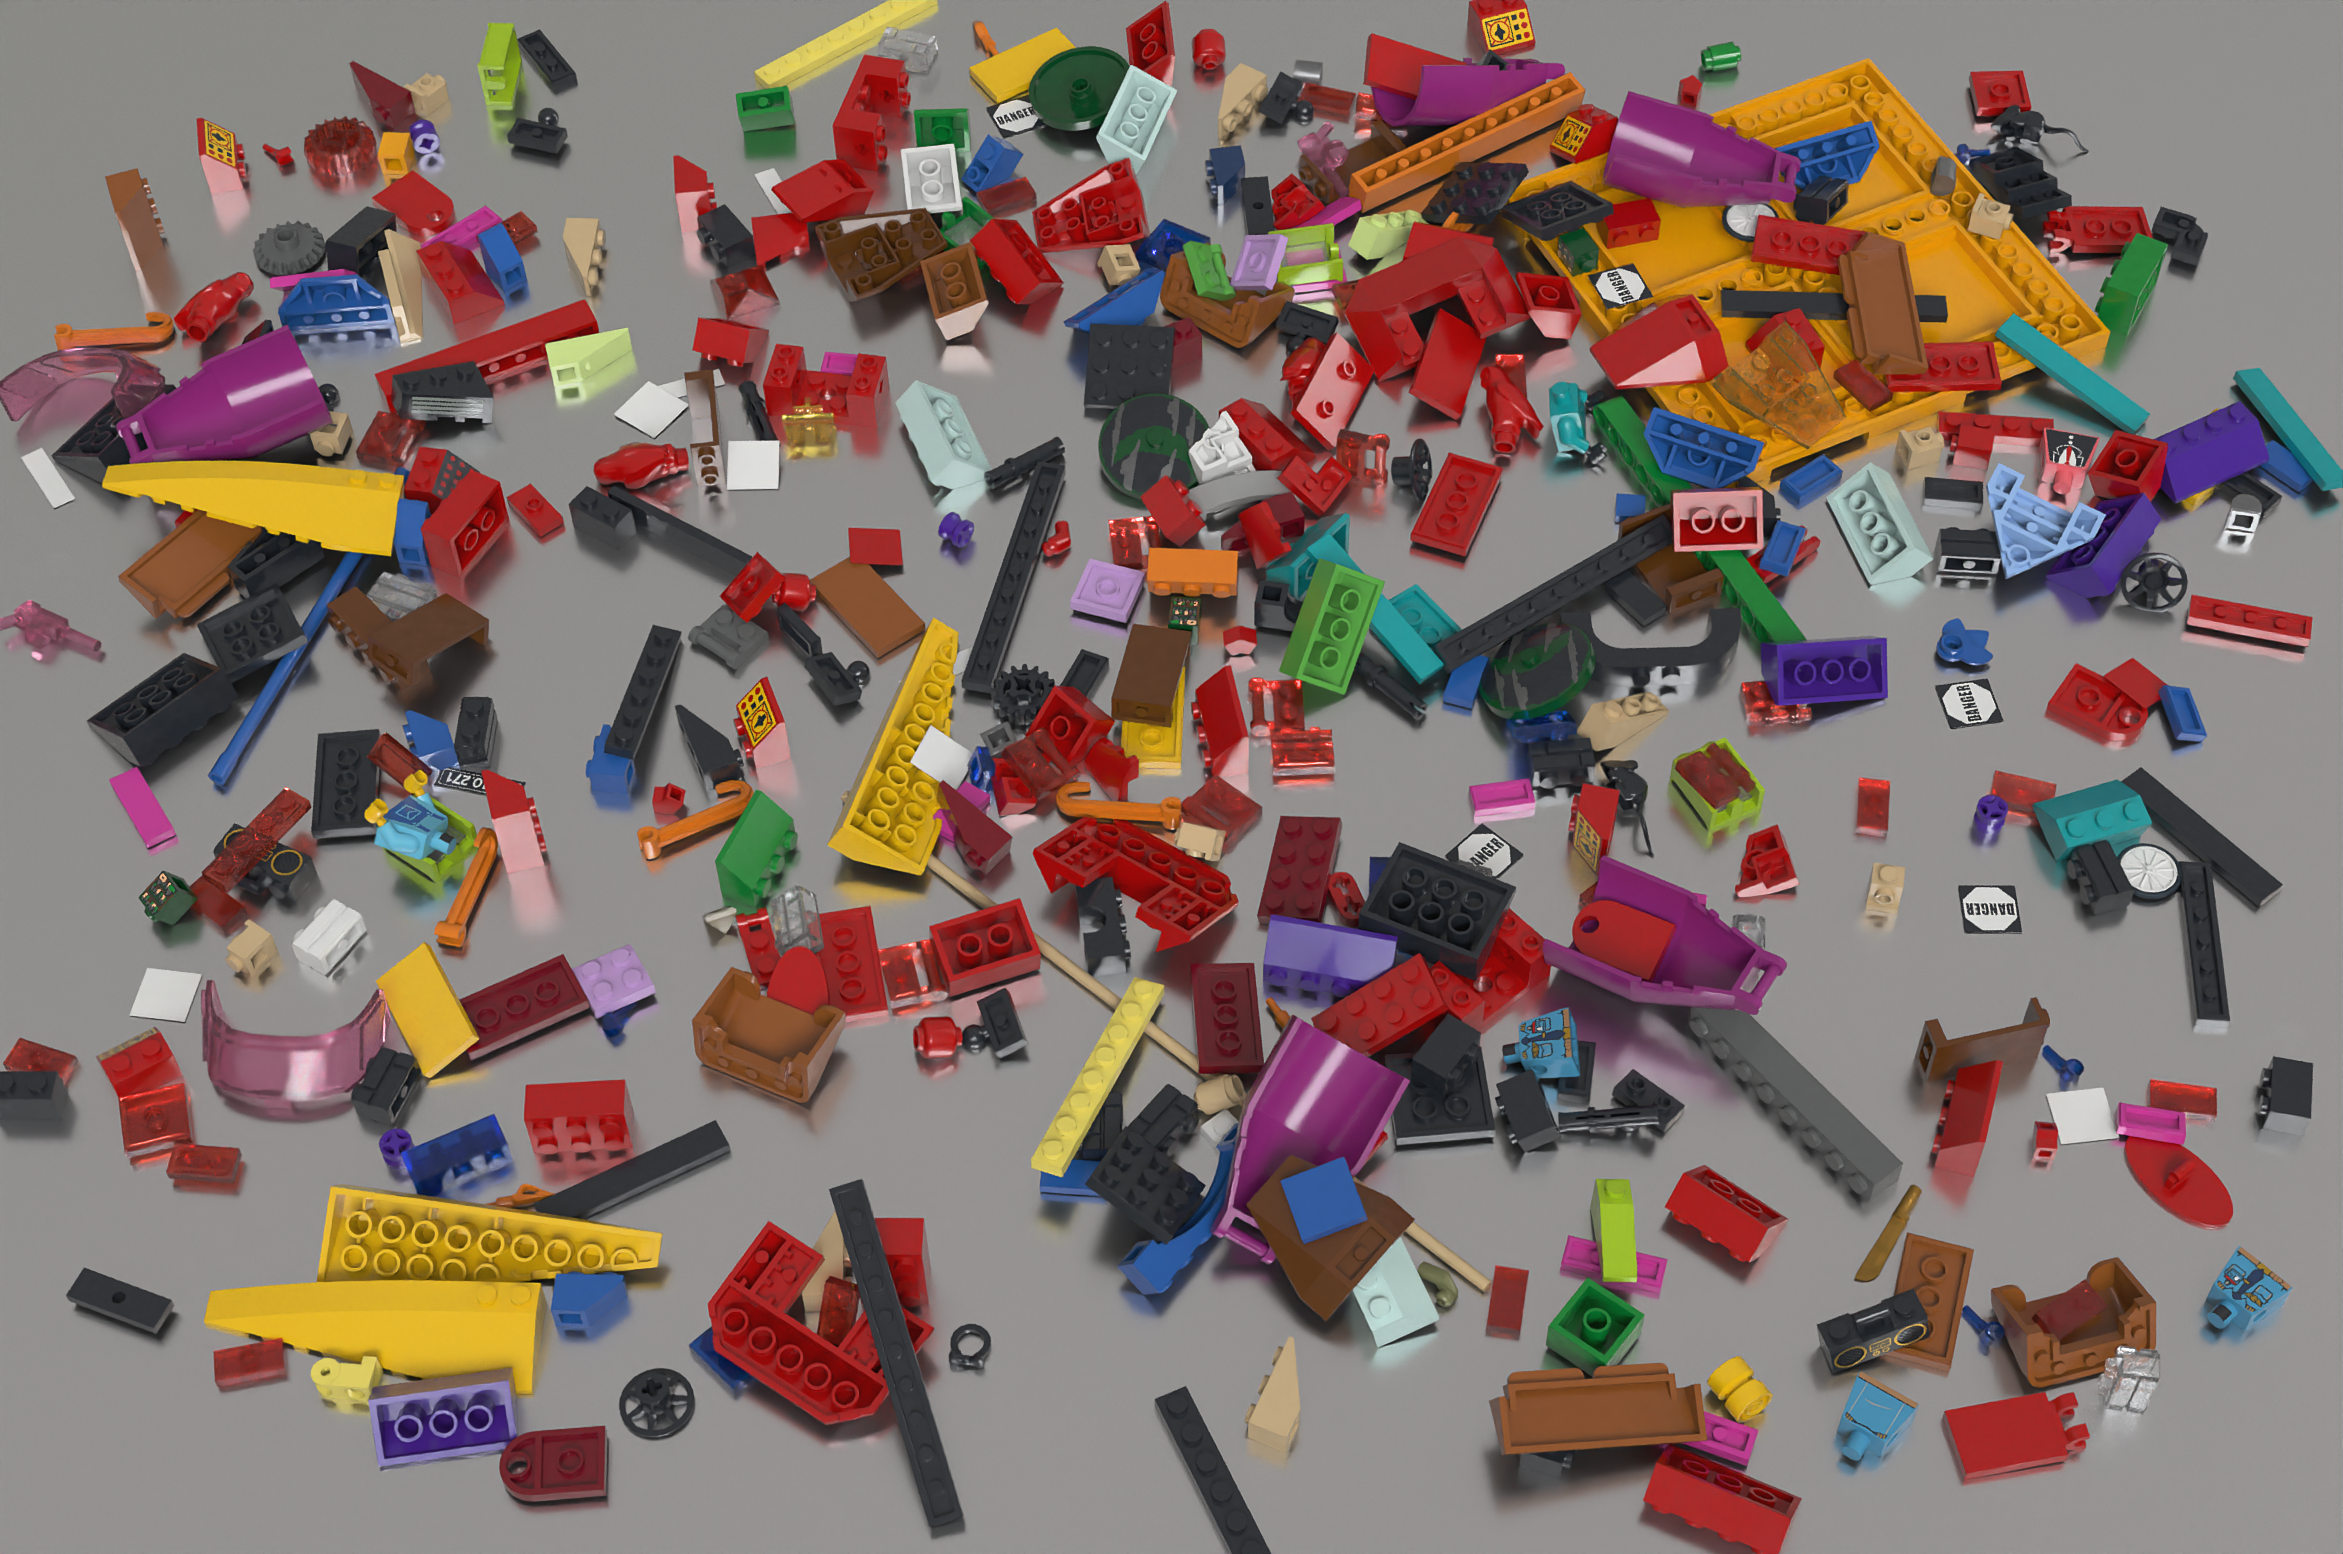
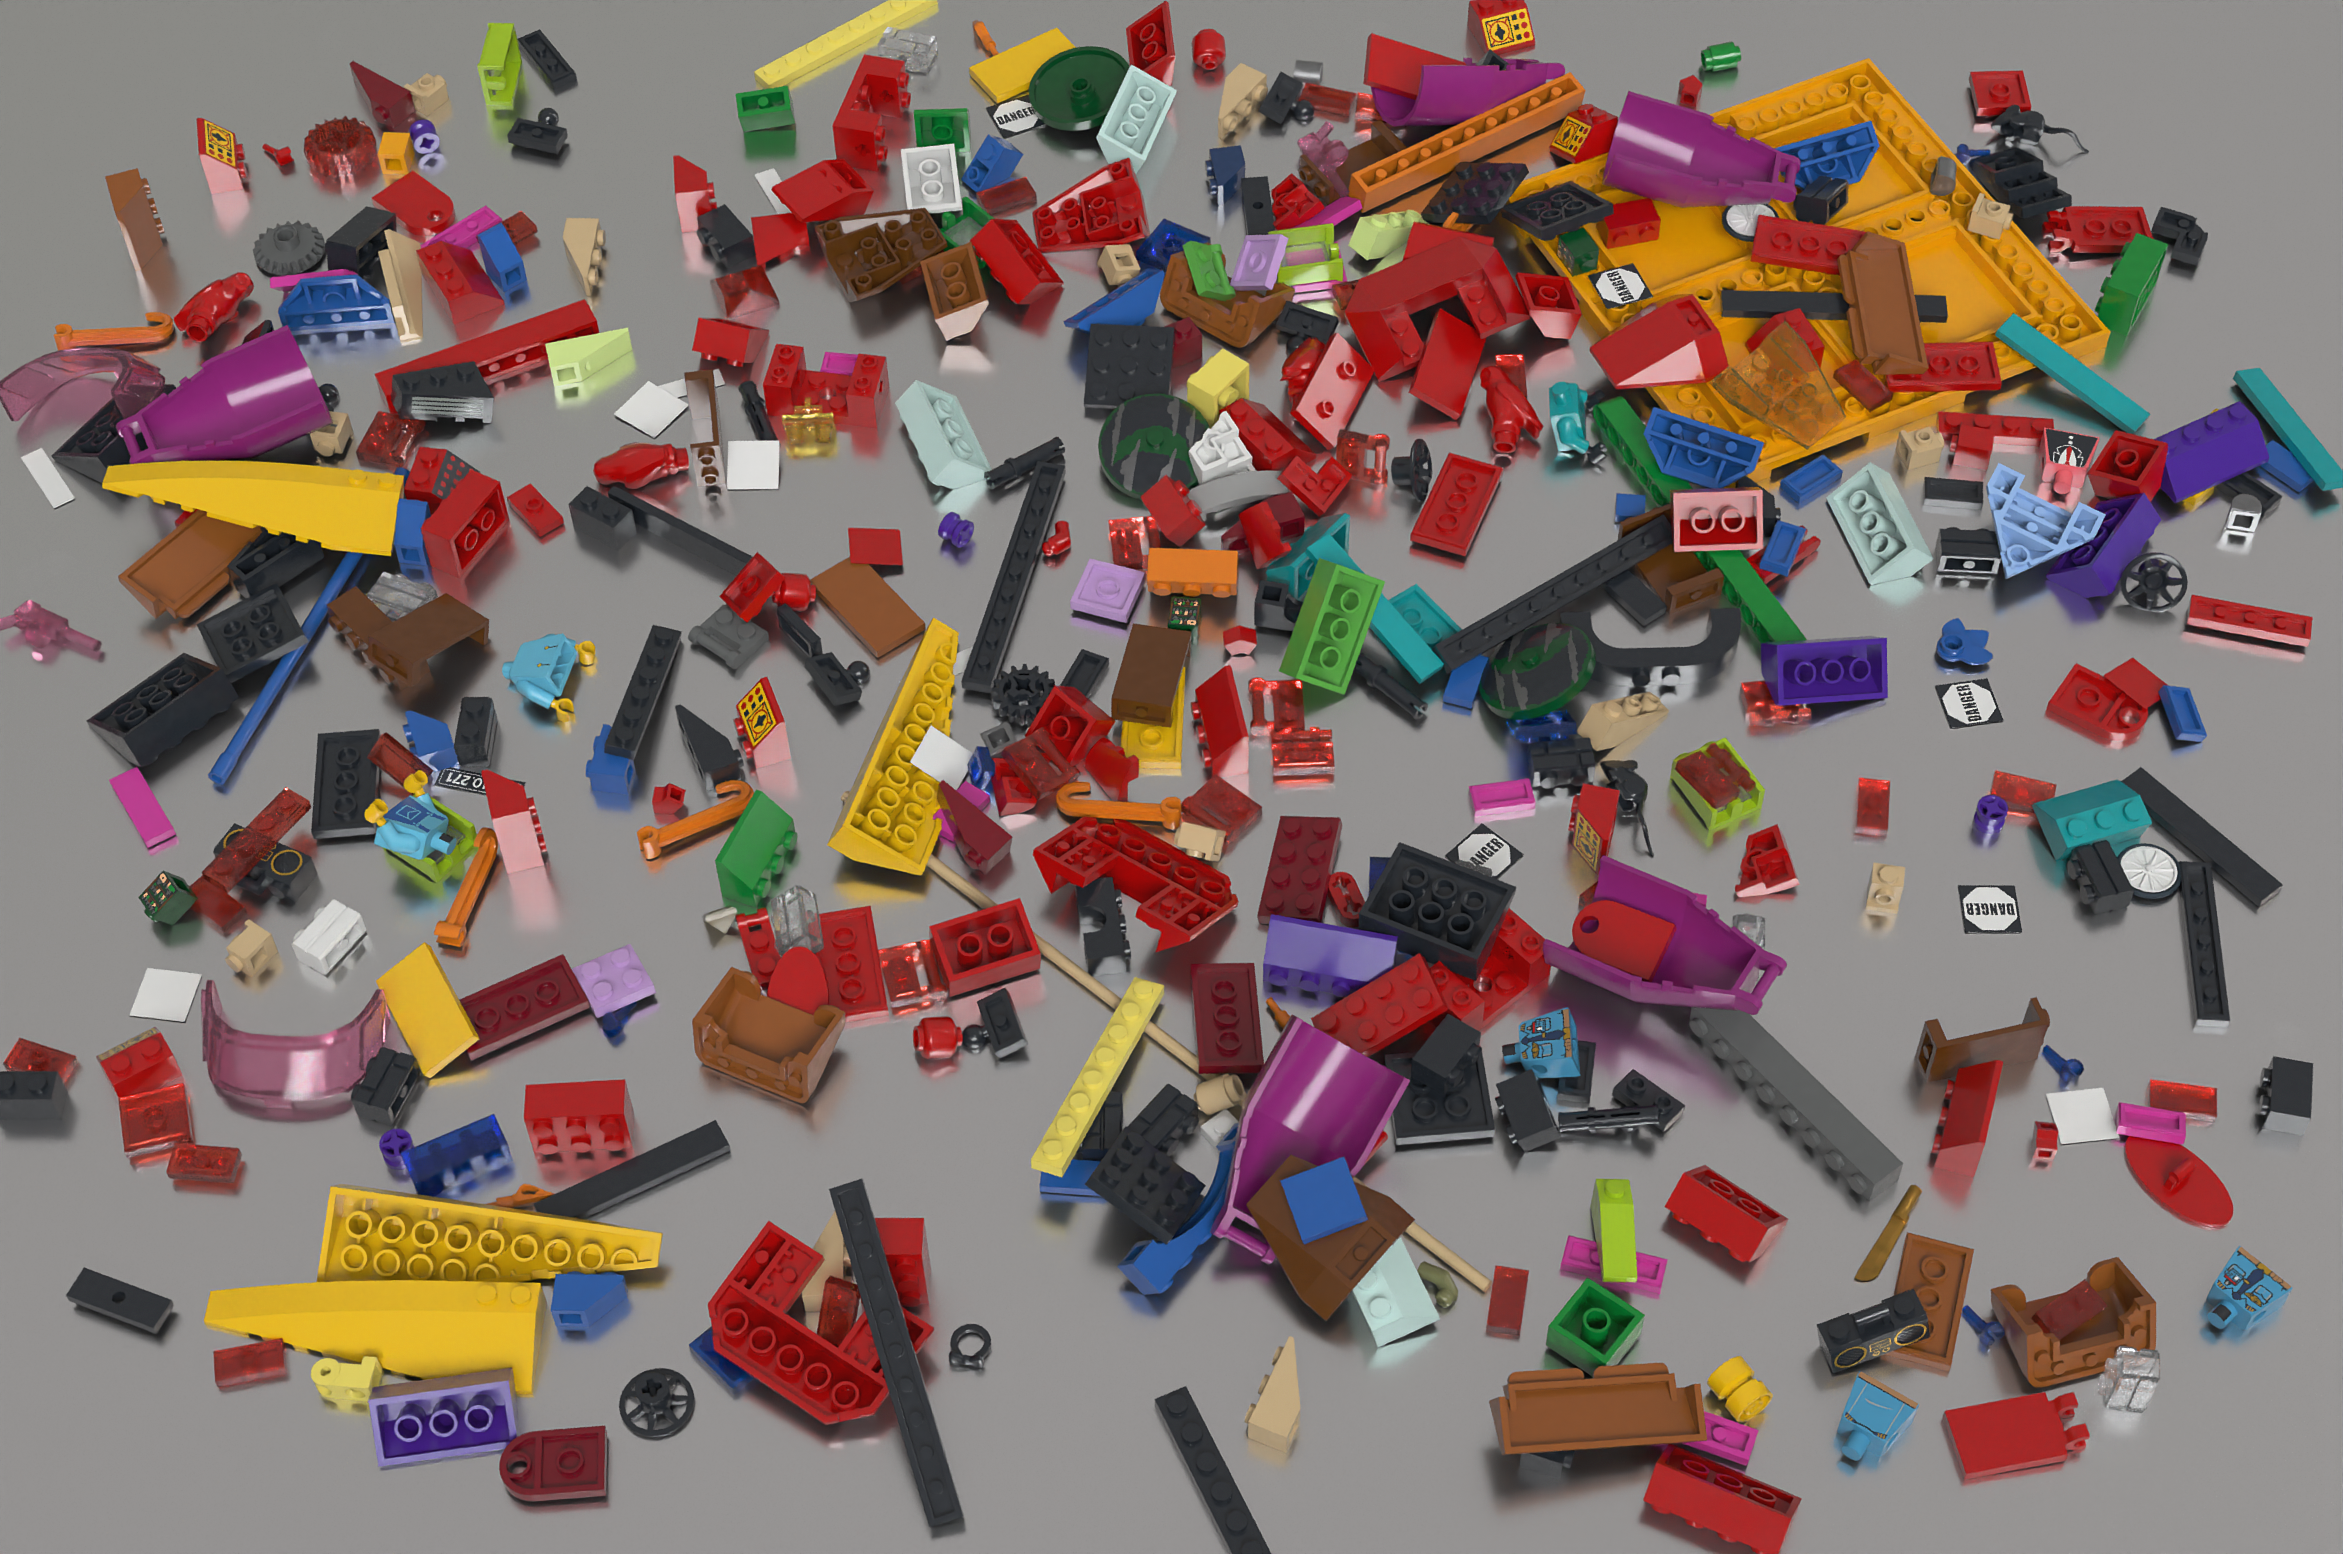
none -> medium azure torso [502,633,595,722]
none -> light yellow brick [1186,348,1249,429]

